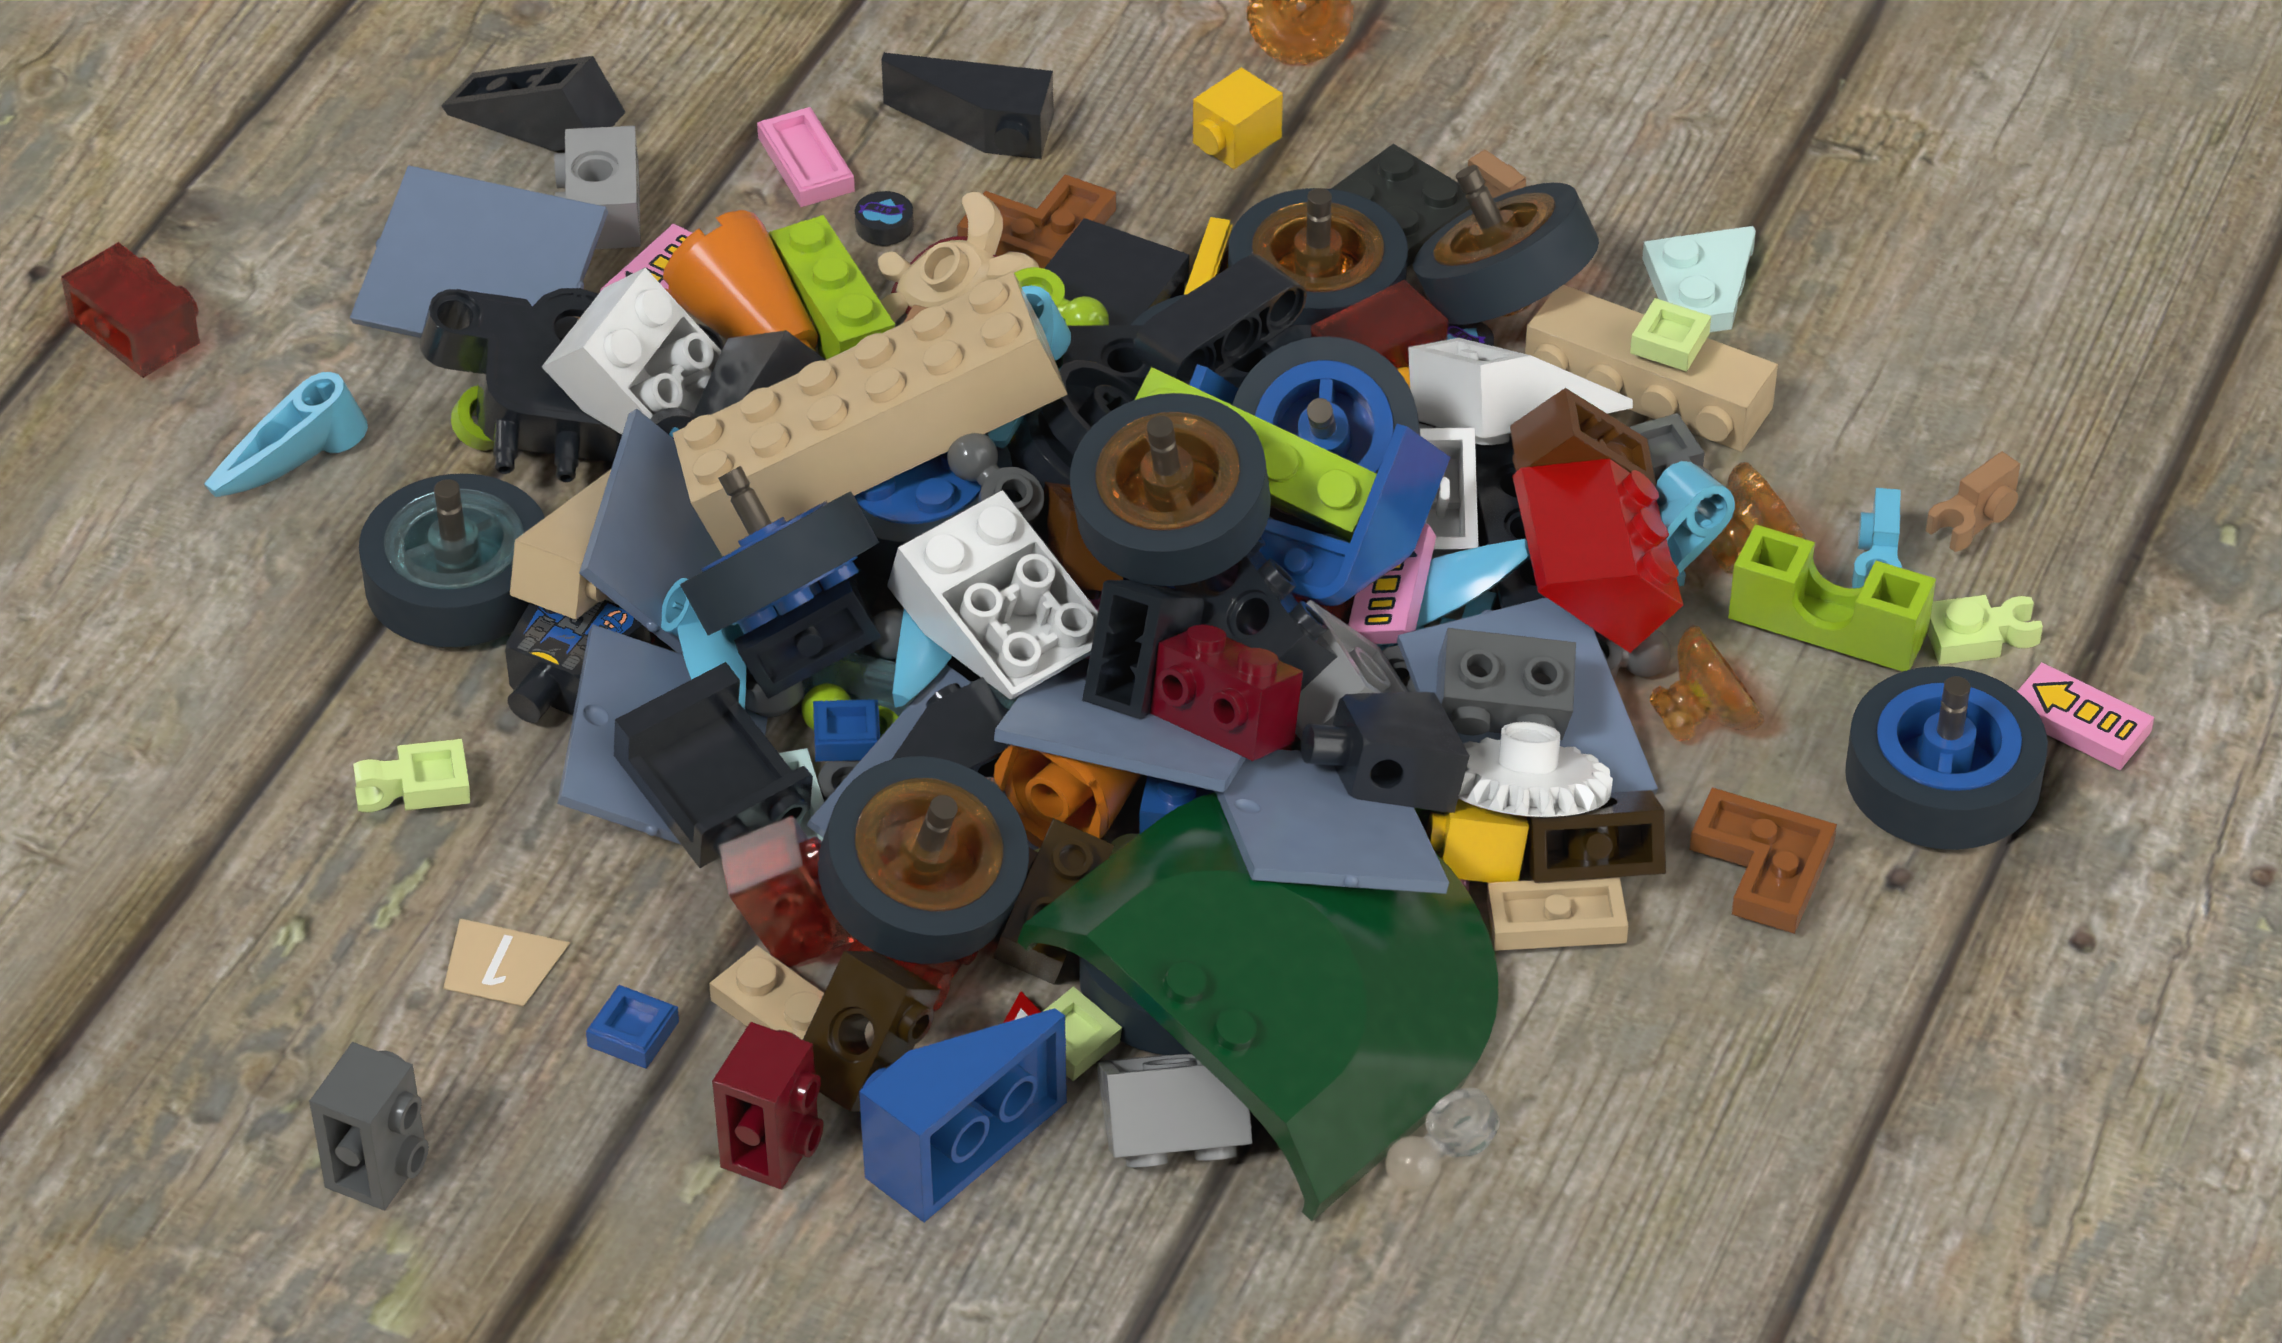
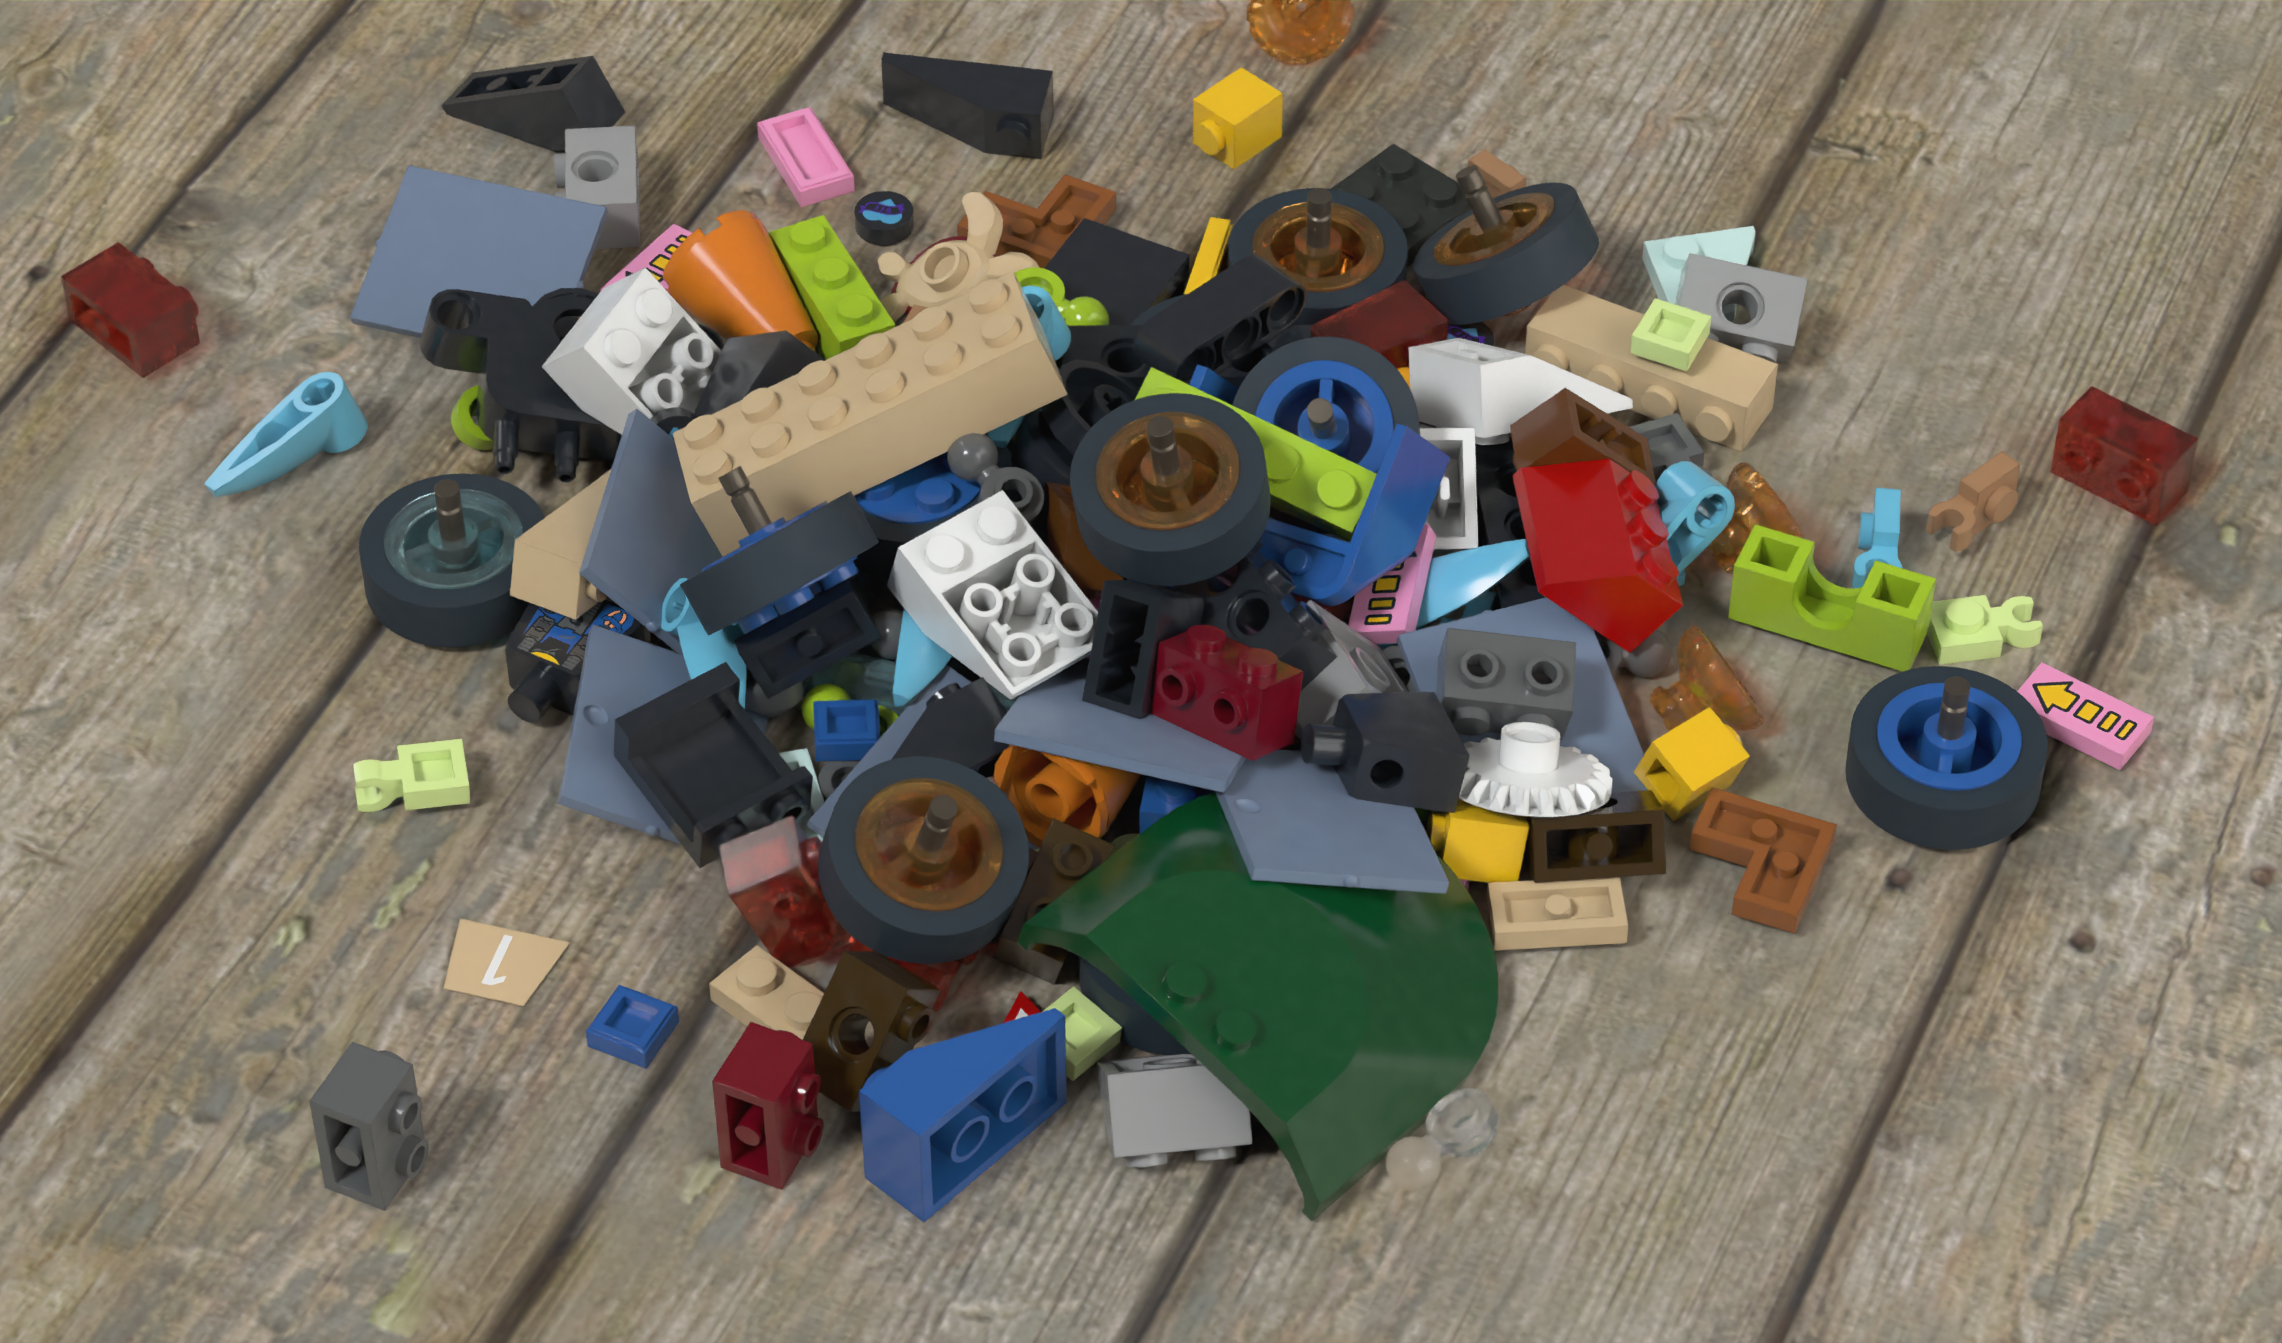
none -> yellow brick [1634,707,1750,822]
none -> light grey brick [1675,253,1807,363]
none -> clear red brick [2050,386,2198,525]

